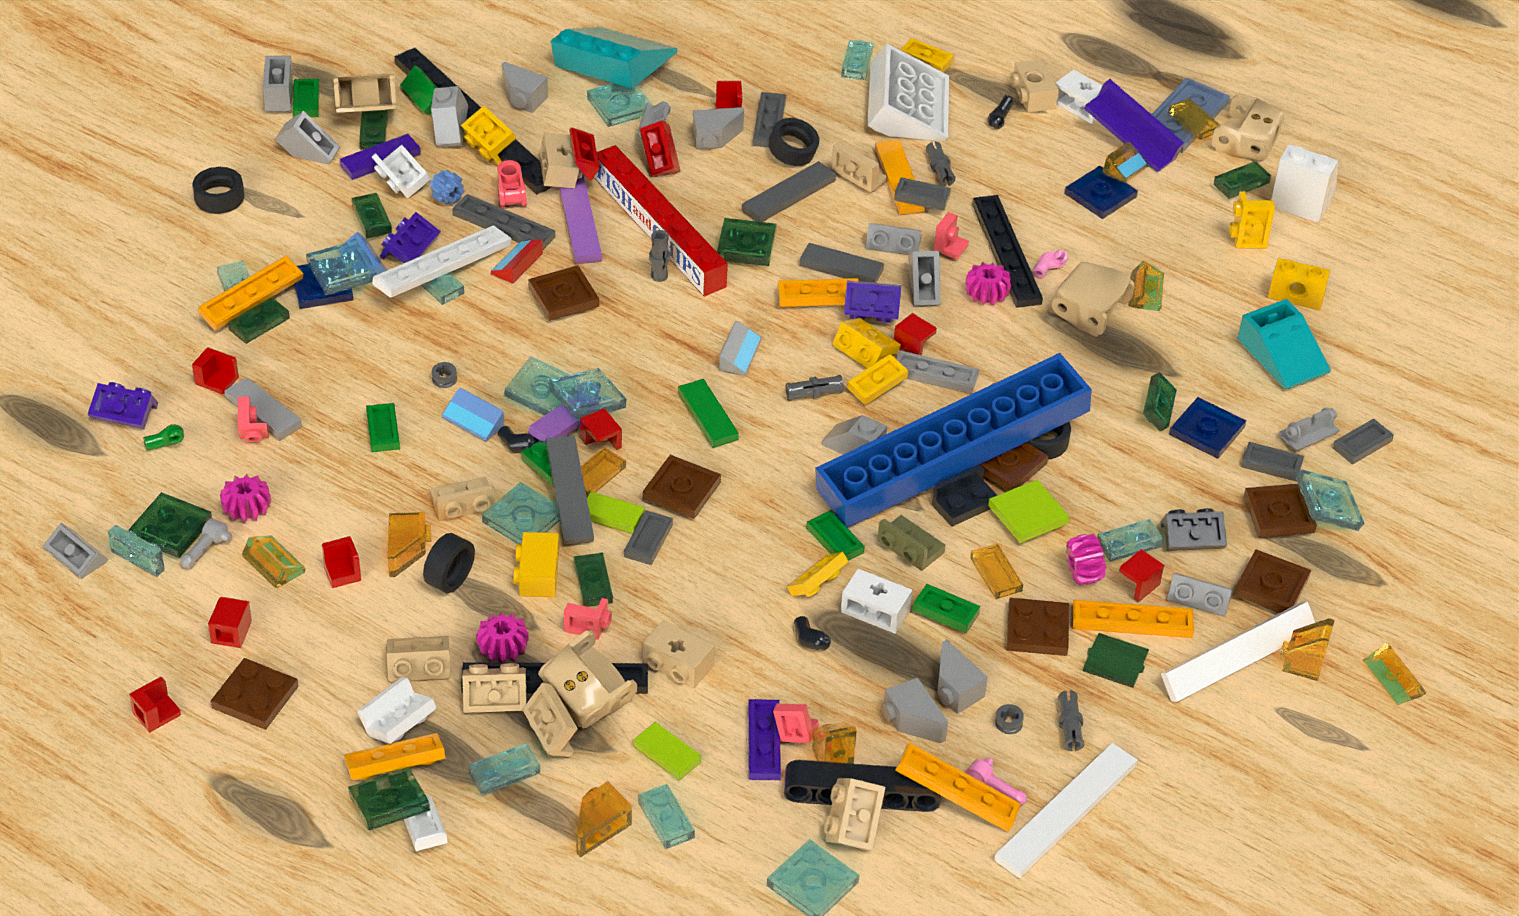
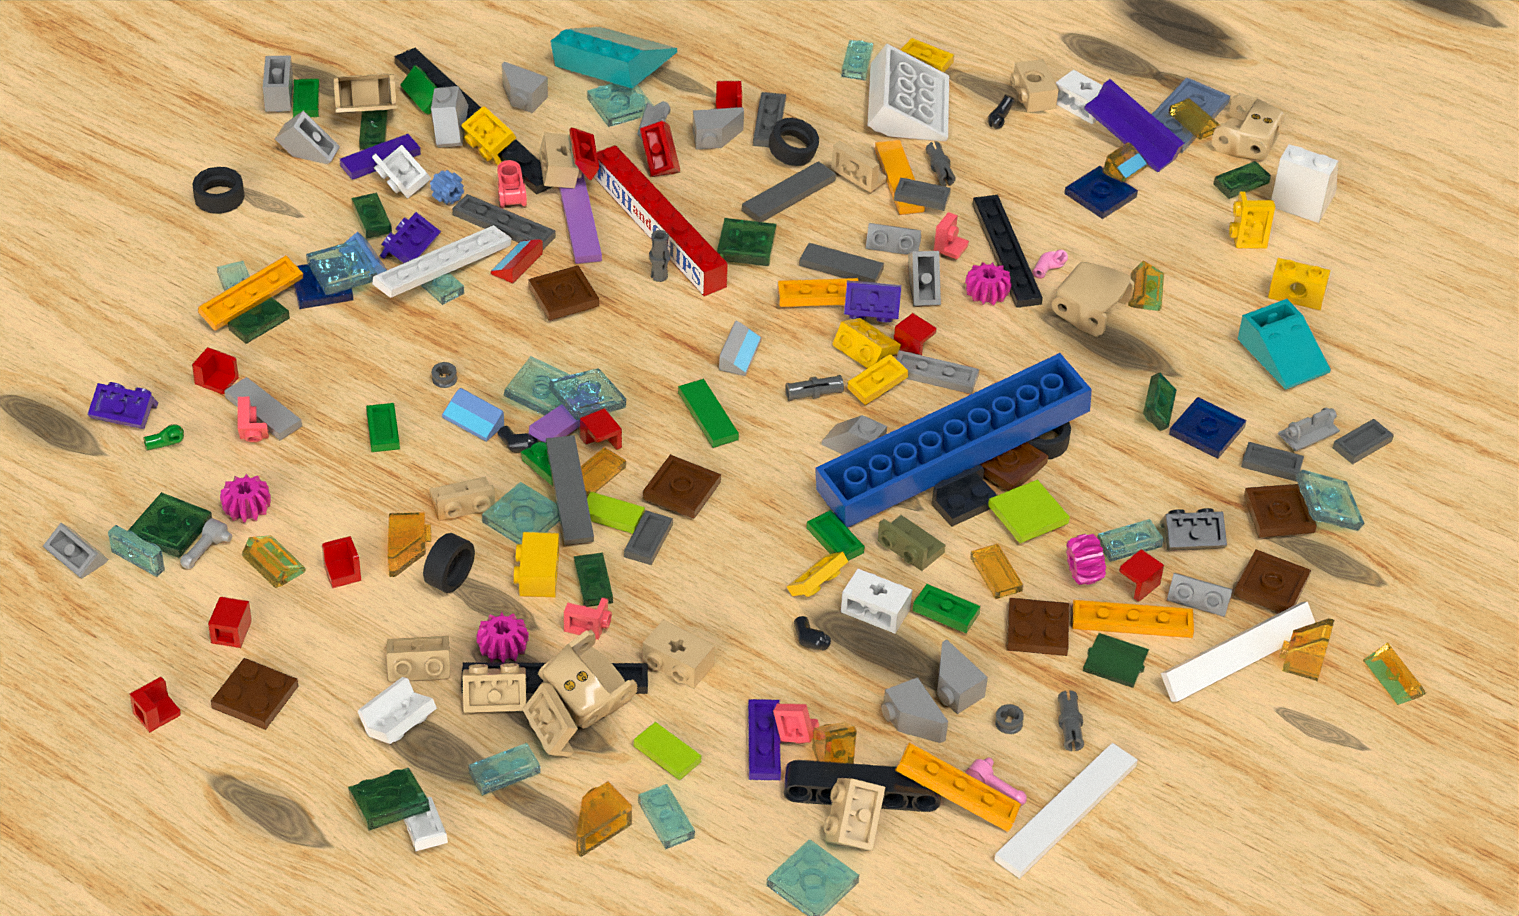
light orange plate [344,733,445,780] -> none

